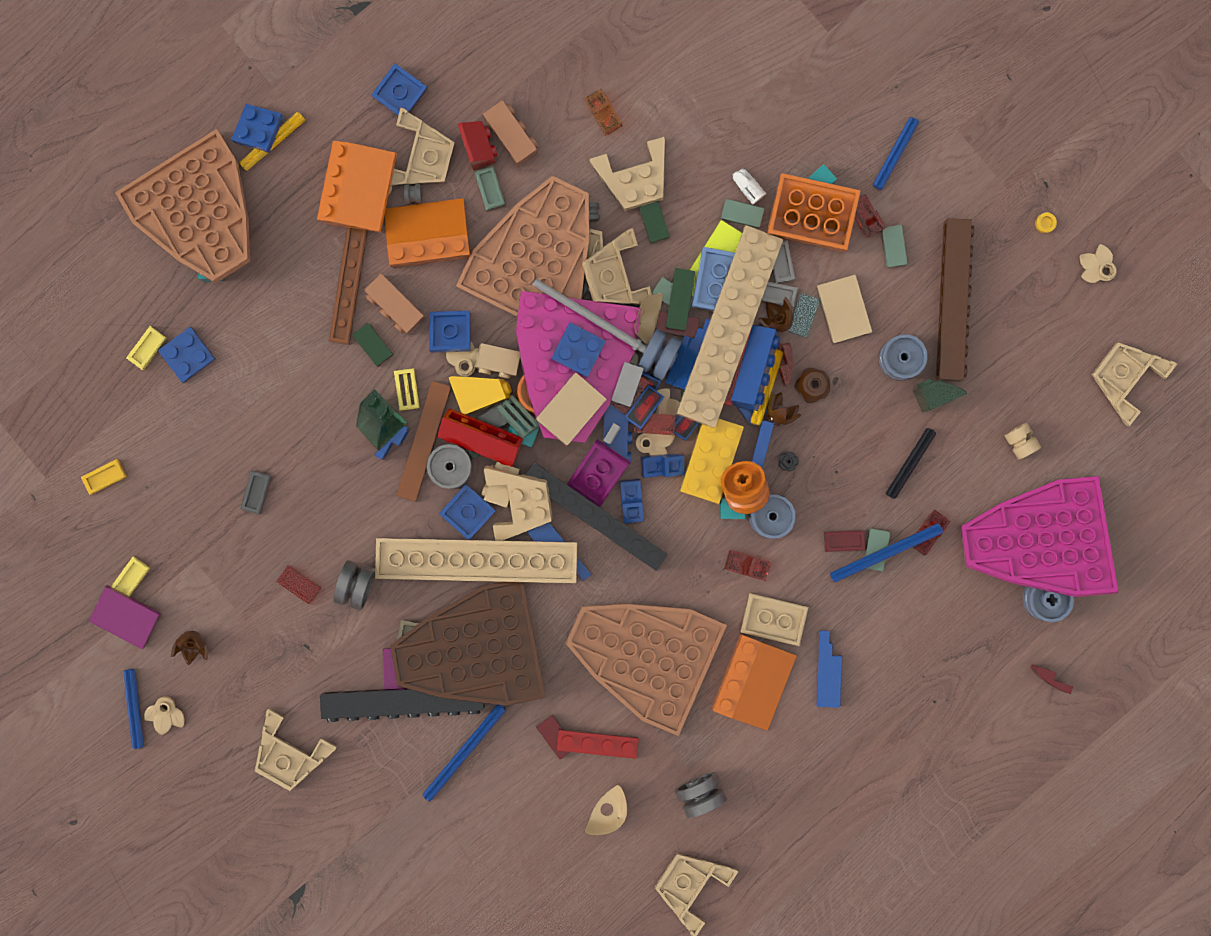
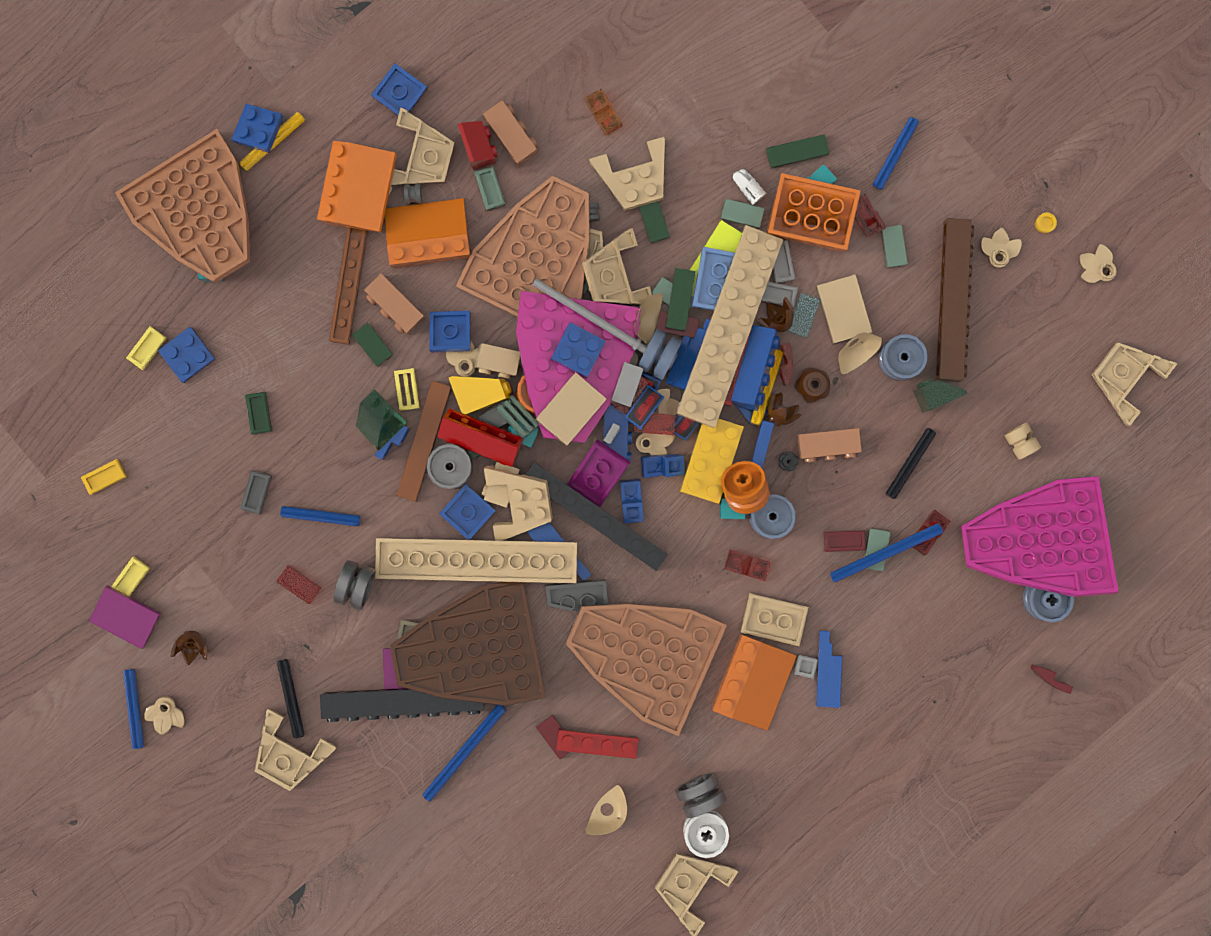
none -> dark green tile [245,392,272,435]
none -> black axle [277,659,304,738]
none -> blue axle [280,506,360,526]
none -> dark grey wing [546,579,608,612]
none -> white wheel [683,810,729,858]
none -> dark green tile [766,134,829,169]
none -> light grey tile [793,654,818,679]
none -> nougat brick [796,428,862,463]
none -> tan piece [838,332,882,374]
none -> tan plate [981,228,1022,268]

